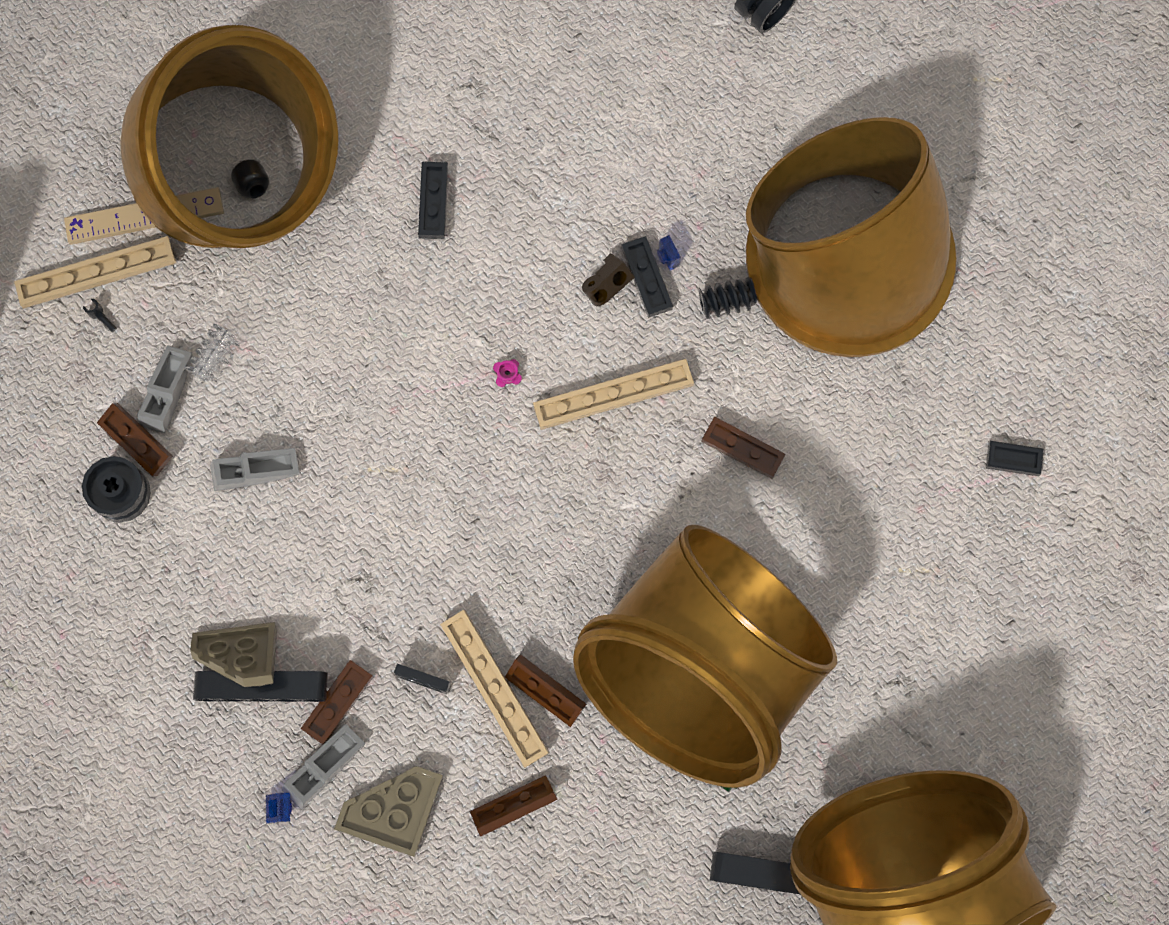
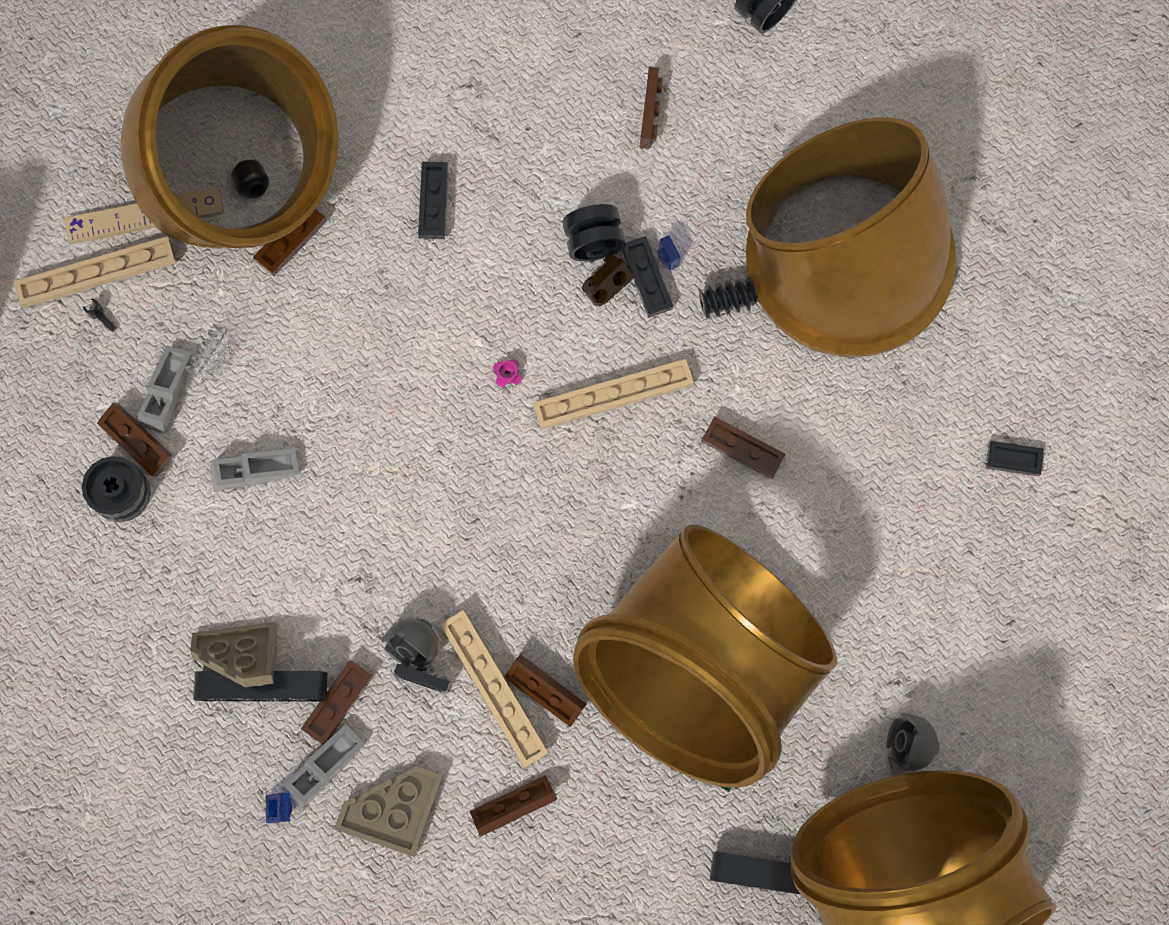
none -> reddish brown plate [253,209,327,277]
none -> dark grey cylinder [382,618,439,671]
none -> black wheel [562,204,626,262]
none -> reddish brown plate [640,67,663,149]
none -> dark grey cylinder [887,713,939,771]

